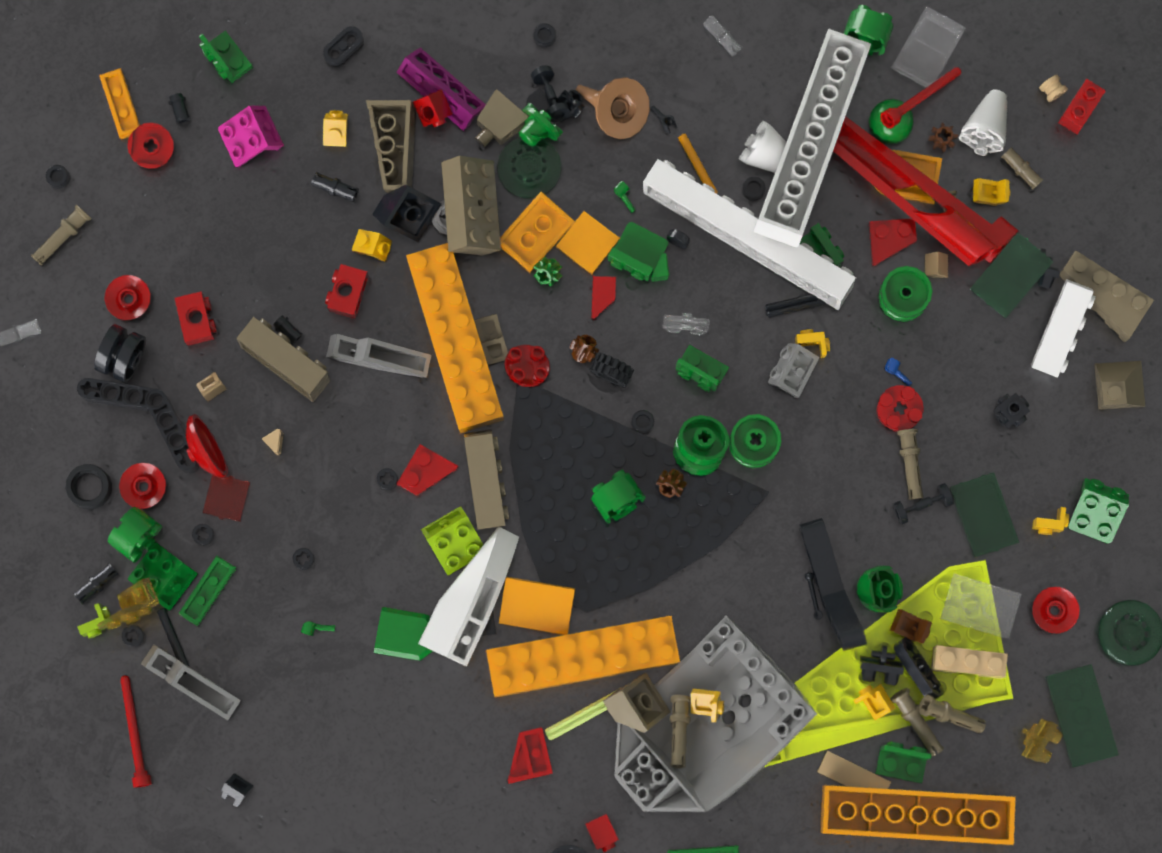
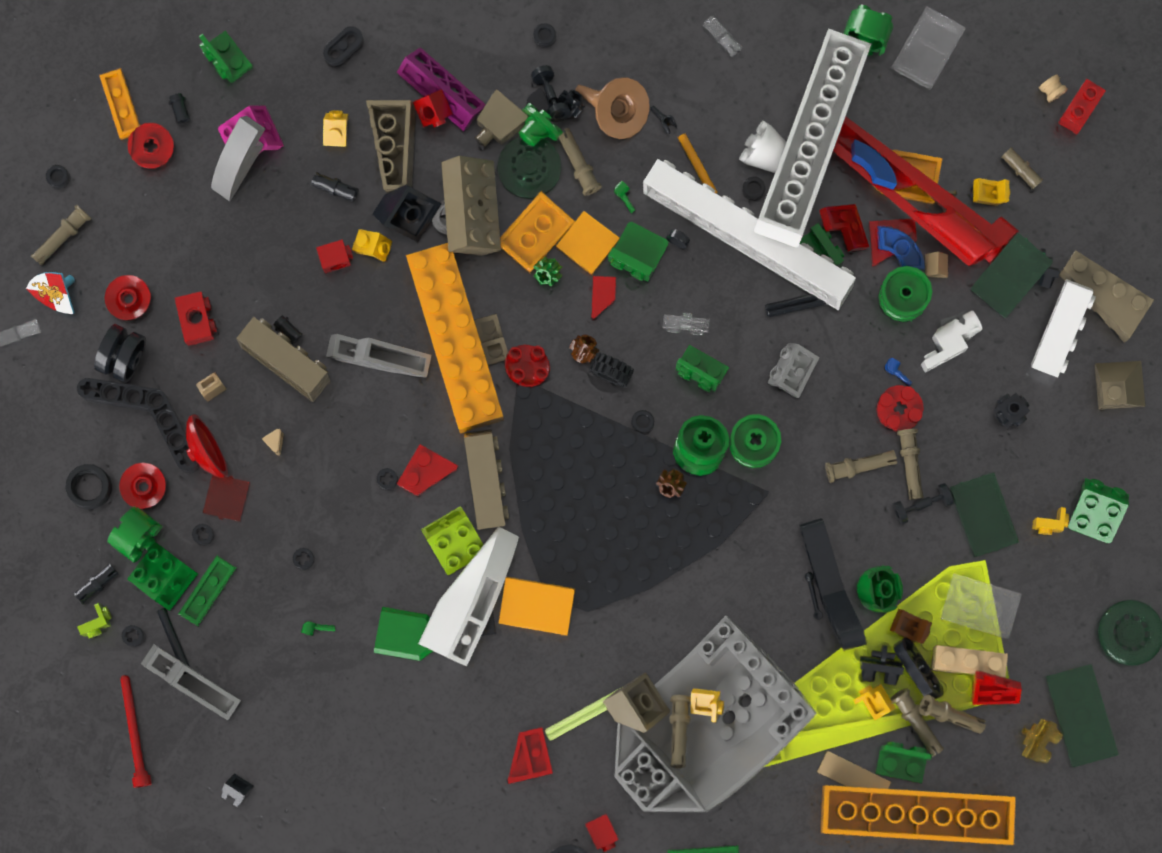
clear yellow bracket [97,578,159,630] -> none
red brick [325,264,369,319] -> none
light orange brick [486,616,680,698] -> none
green brick [591,470,646,523] -> none
green slope [651,253,669,282] -> none
yellow bracket [795,329,830,358] -> none
green cylinder [868,99,914,146] -> none
red piece [880,67,961,129] -> none
reddish brown gear [928,122,958,153] -> none
white cone [959,90,1007,156] -> none
red dish [1032,587,1079,634] -> none
none -> shield [26,272,75,314]
none -> light grey slope [211,116,265,201]
none -> red brick [316,239,353,273]
none -> dark tan pin [559,128,602,196]
none -> red plate [819,204,869,252]
none -> dark tan pin [825,450,897,483]
none -> blue tile [851,140,897,190]
none -> blue tile [878,226,925,270]
none -> white plate [921,310,983,373]
none -> red wing [971,671,1022,705]

